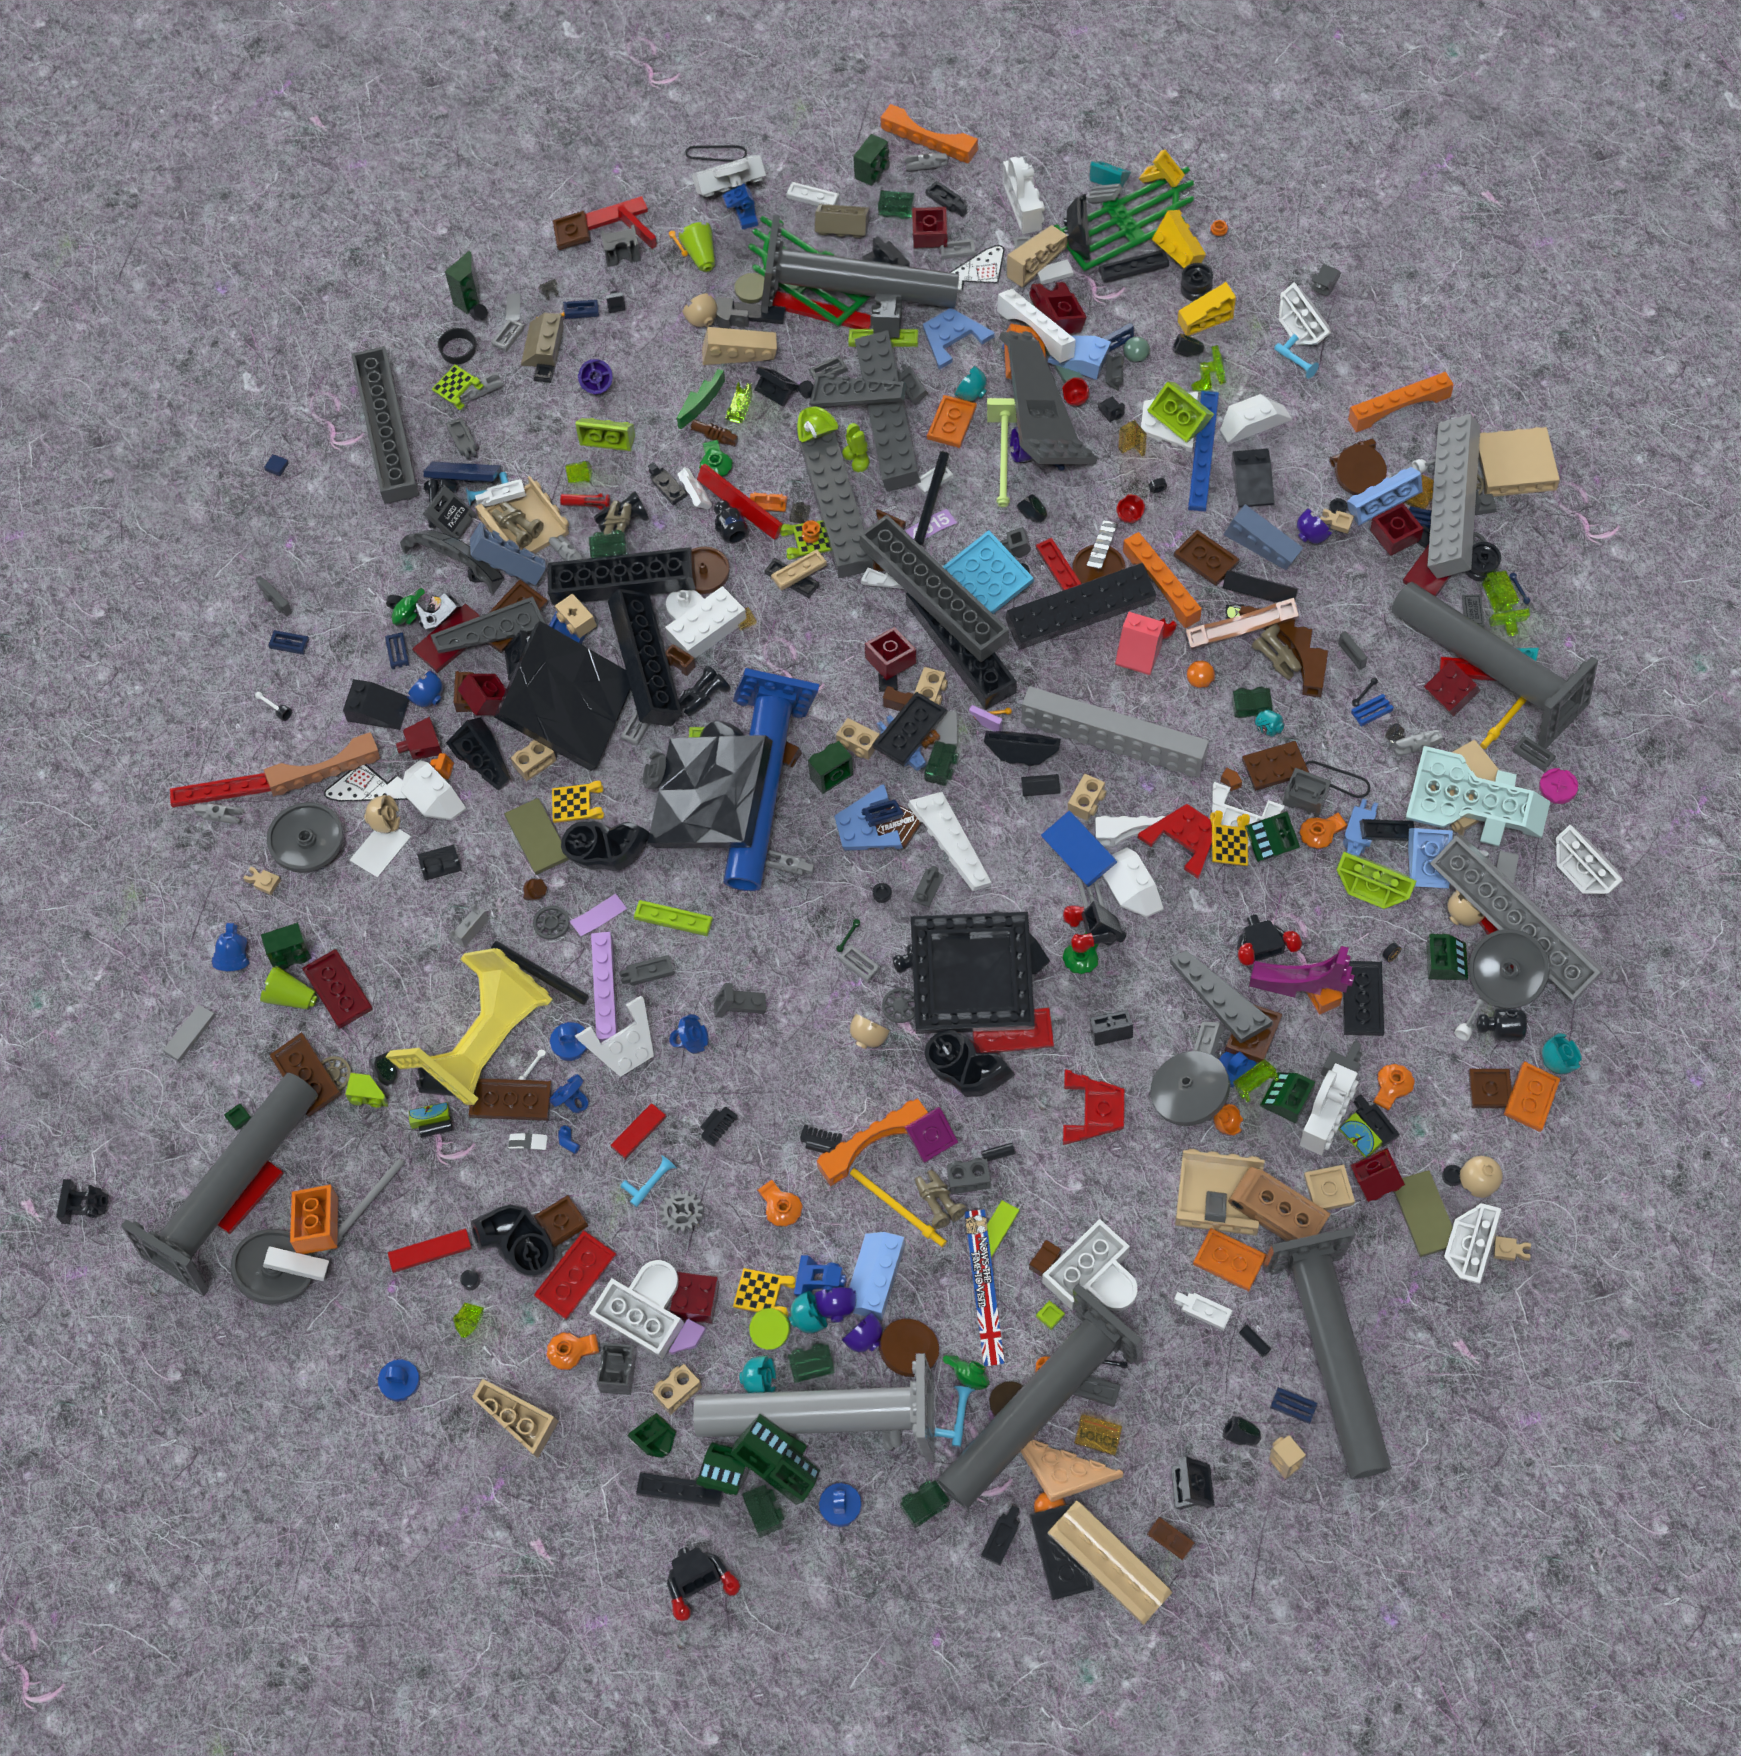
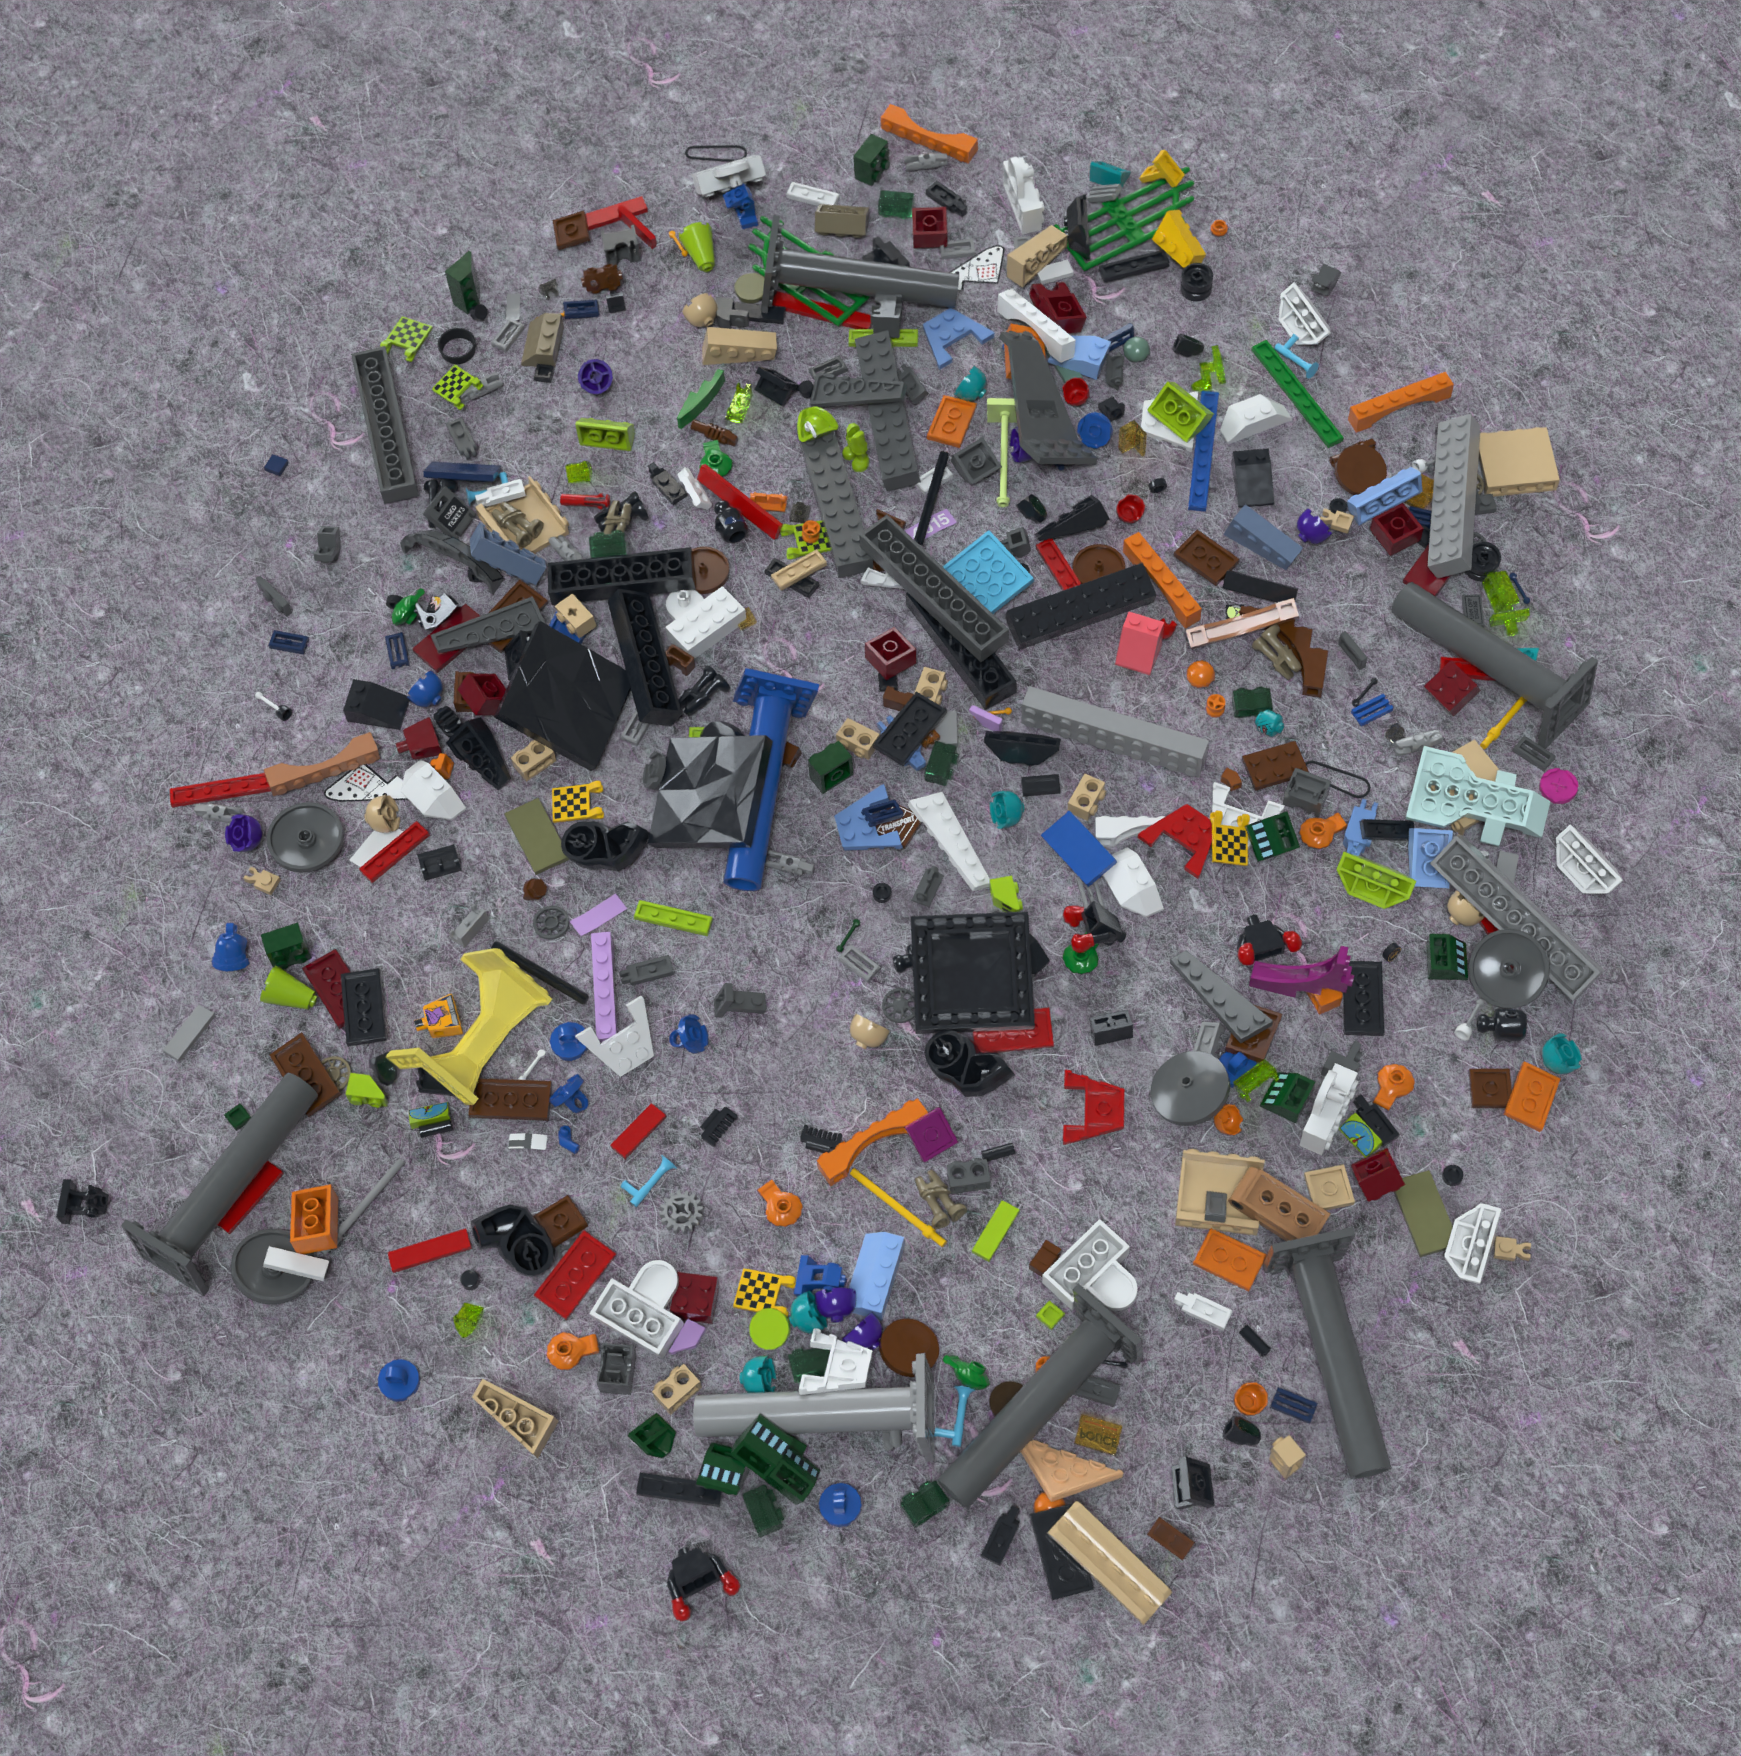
sticker [965,1209,1004,1366] -> none
sticker [1087,520,1117,569] -> none
yellow wedge [1177,282,1236,336] -> none
tan cylinder [1460,1155,1503,1198] -> none
none -> dark purple cylinder [225,814,262,852]
none -> dark grey brick [314,526,341,563]
none -> black tile [341,968,387,1047]
none -> red tile [359,821,430,883]
none -> lime flag [380,316,433,362]
none -> torso [414,994,463,1038]
none -> black gear [434,705,463,738]
none -> reddish brown brick [581,264,623,294]
none -> white wing [799,1328,872,1395]
none -> dark grey slope [951,437,1002,485]
none -> teal cylinder [989,791,1024,829]
none -> lime slope [989,875,1023,912]
none -> black wedge [1034,495,1110,541]
none -> blue tile [1077,412,1113,449]
none -> orange wheel [1206,694,1226,718]
none -> orange hair [1234,1382,1268,1416]
none -> green tile [1251,339,1344,448]

